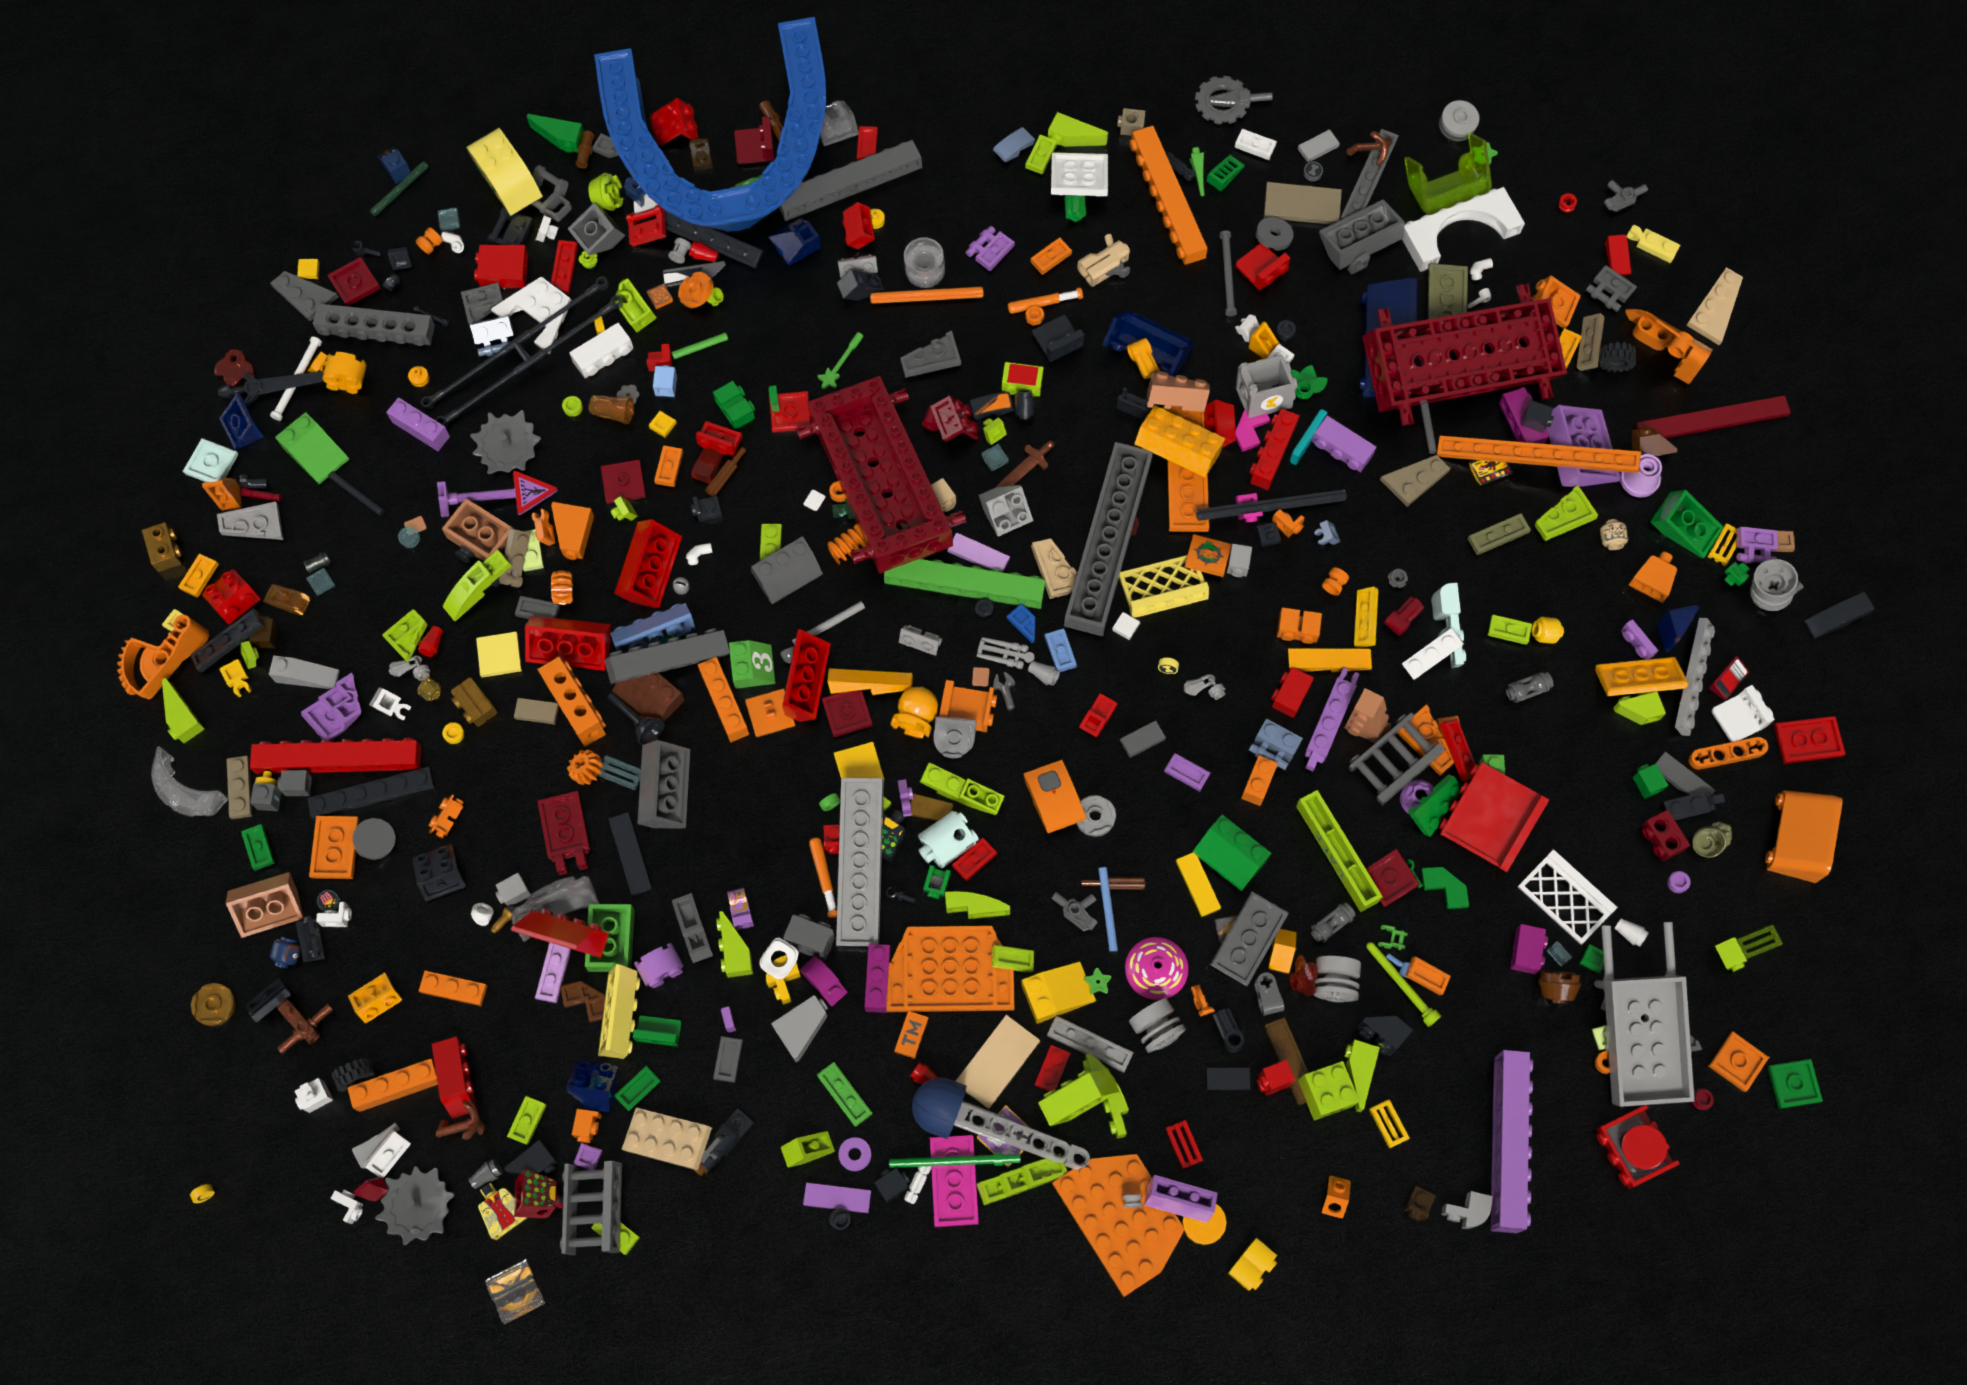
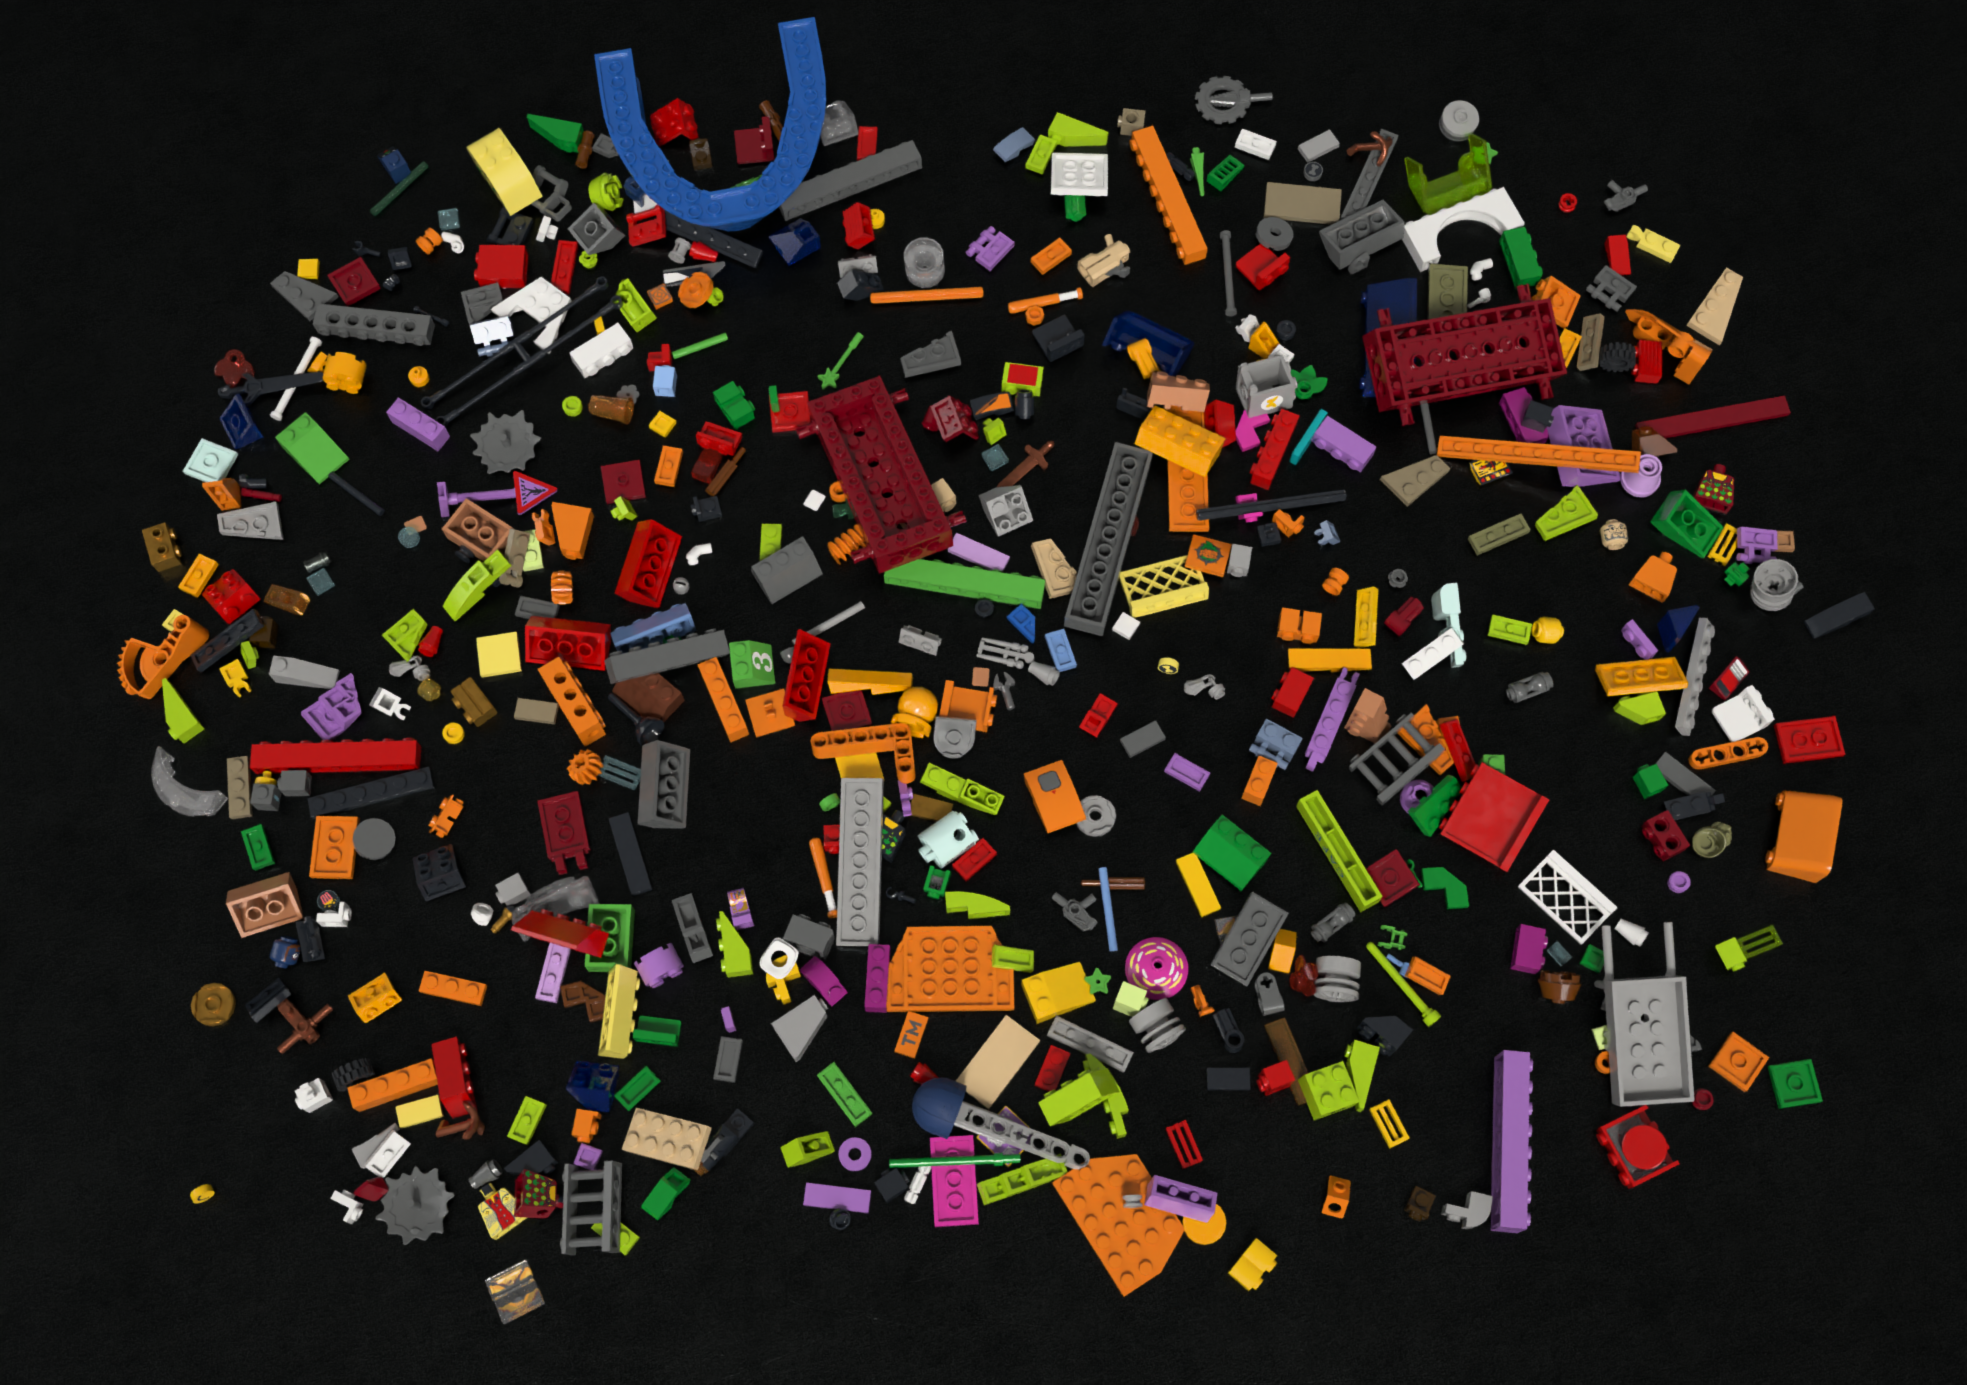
none -> light yellow tile [396,1095,444,1129]
none -> green slope [641,1167,690,1220]
none -> orange beam [811,723,916,784]
none -> yellowish green brick [1113,981,1149,1017]
none -> green brick [1499,227,1543,289]
none -> red brick [1631,339,1662,384]
none -> dark red torso [1693,464,1734,514]

